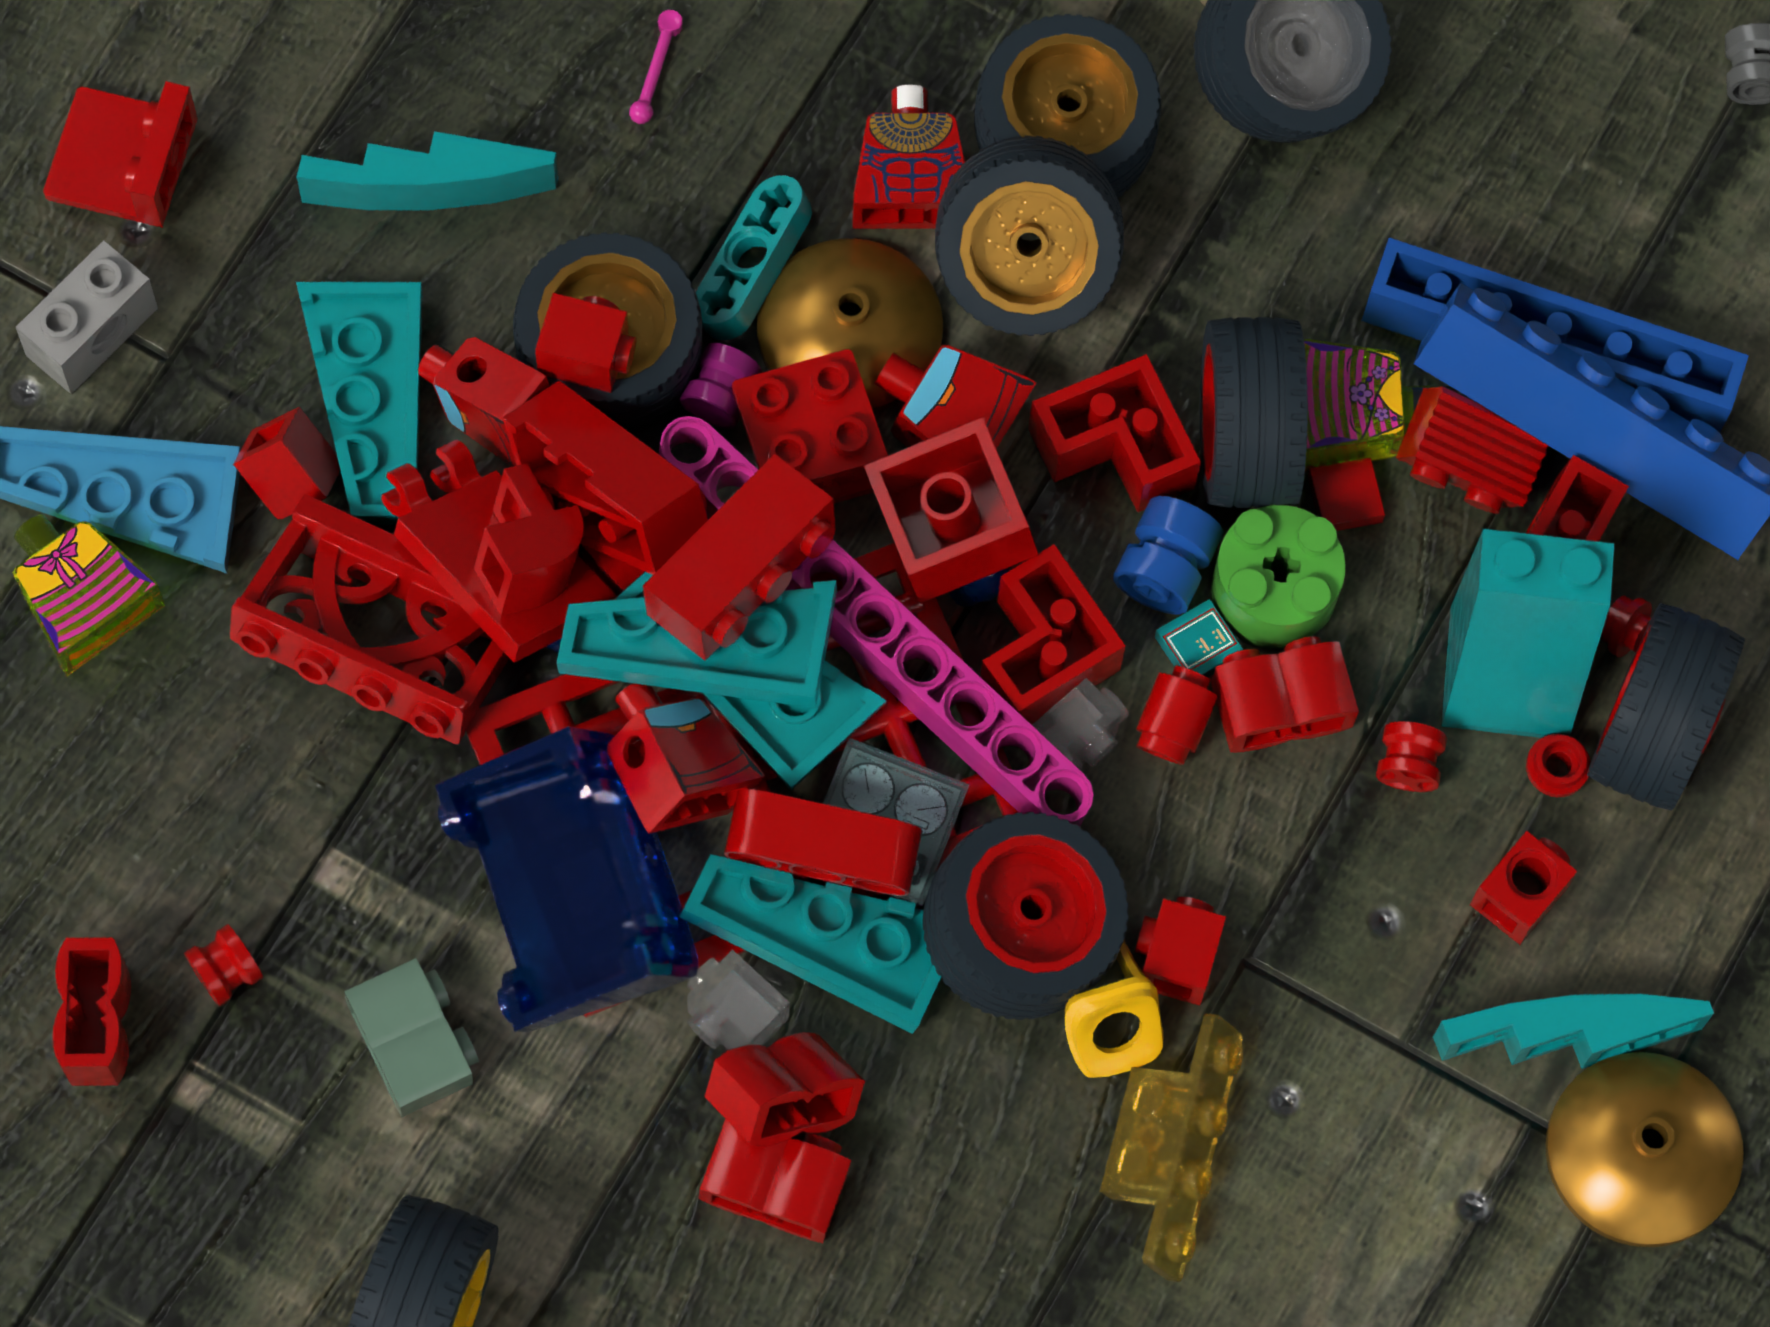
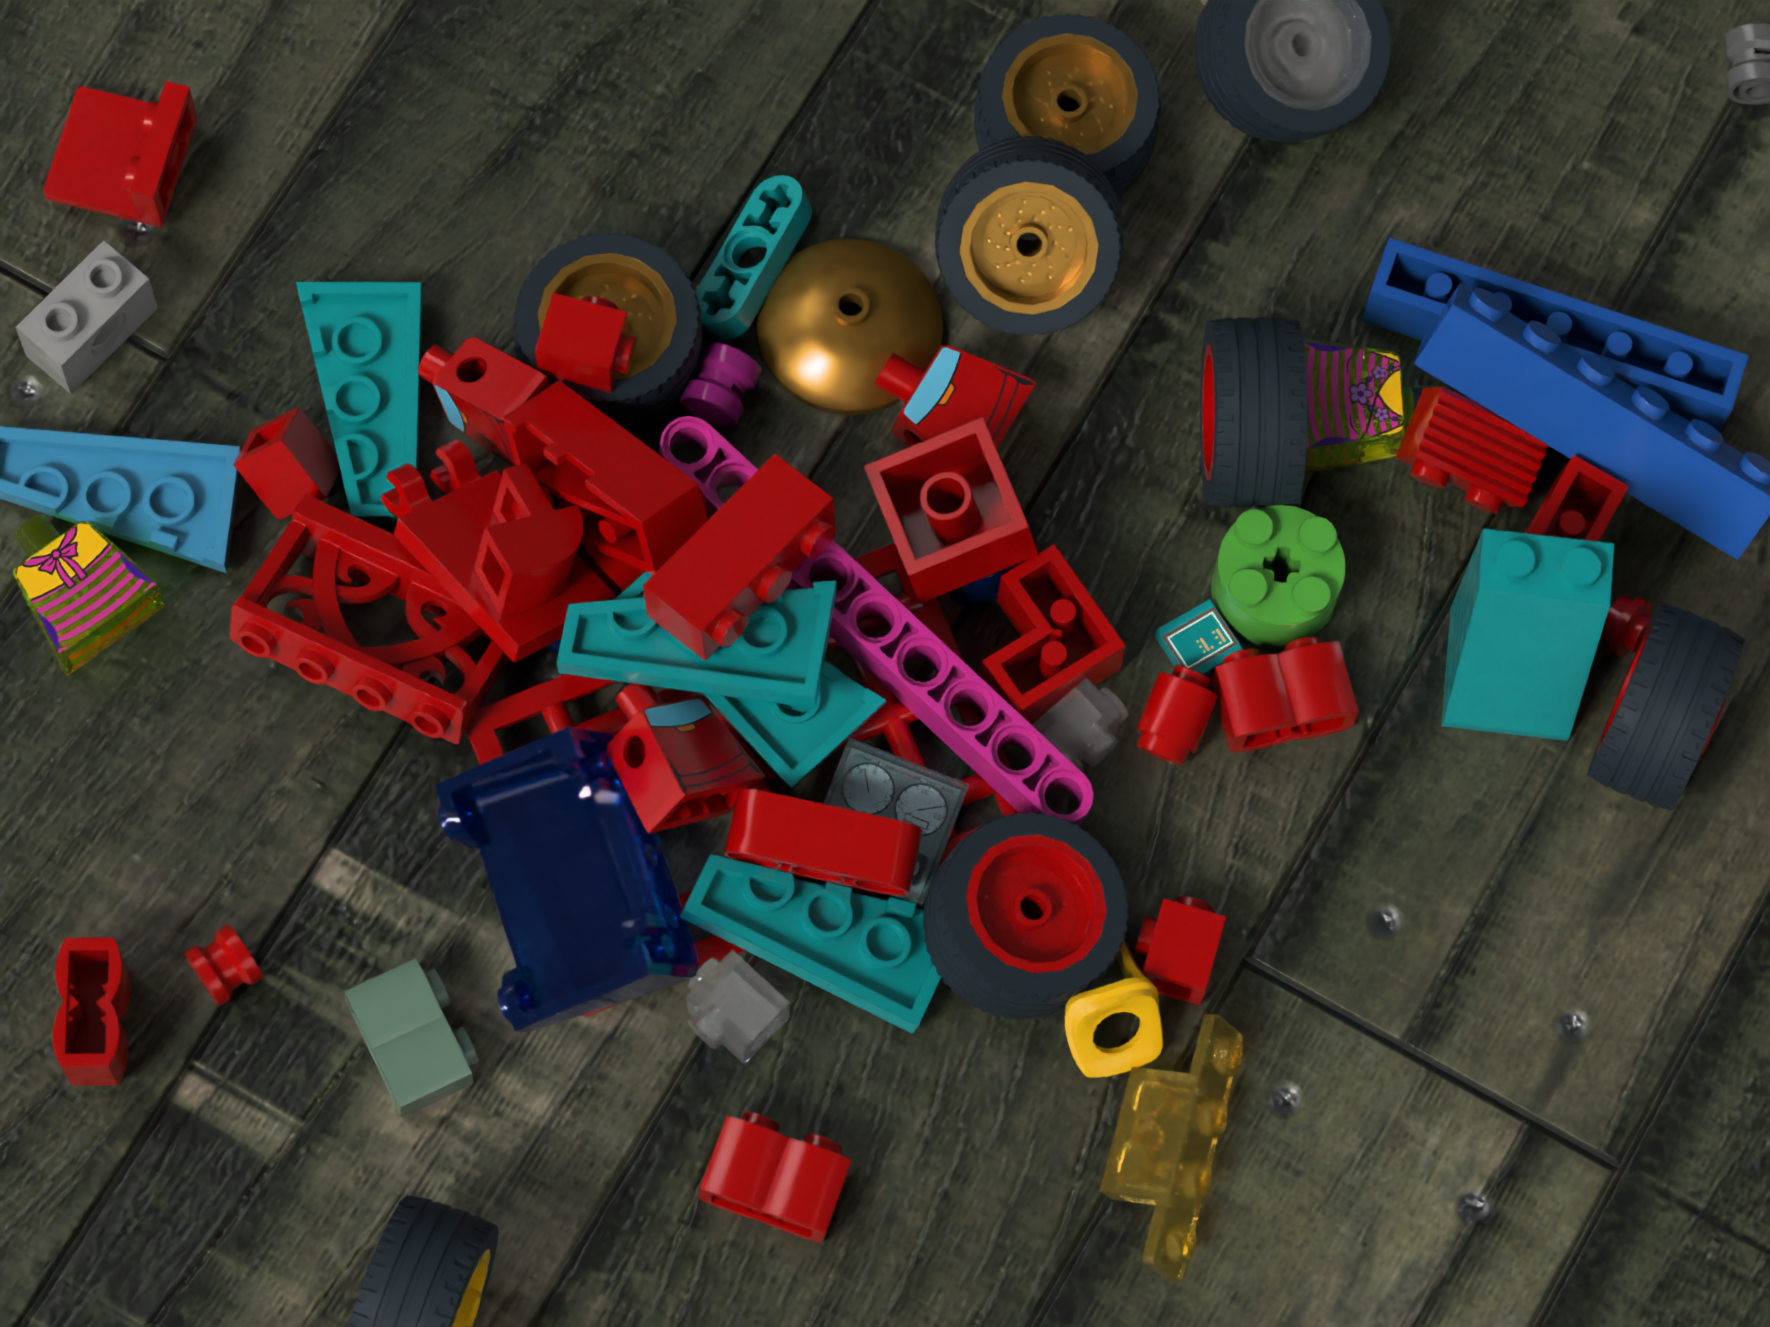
teal slope [297,131,558,210] -> none
dark pink hinge [629,10,682,124] -> none
red brick [705,1032,865,1147] -> none
red bracket [732,349,888,503] -> none
torso [852,85,965,229] -> none
red brick [1028,354,1201,513] -> none
blue wheel [1113,496,1224,615] -> none
red tile [1307,457,1385,531] -> none
red wheel [1376,721,1447,792] -> none
teal slope [1433,994,1714,1069] -> none
red brick [1470,831,1578,945] -> none
red plate [1526,734,1591,797] -> none
pearl gold dish [1546,1052,1744,1247] -> none

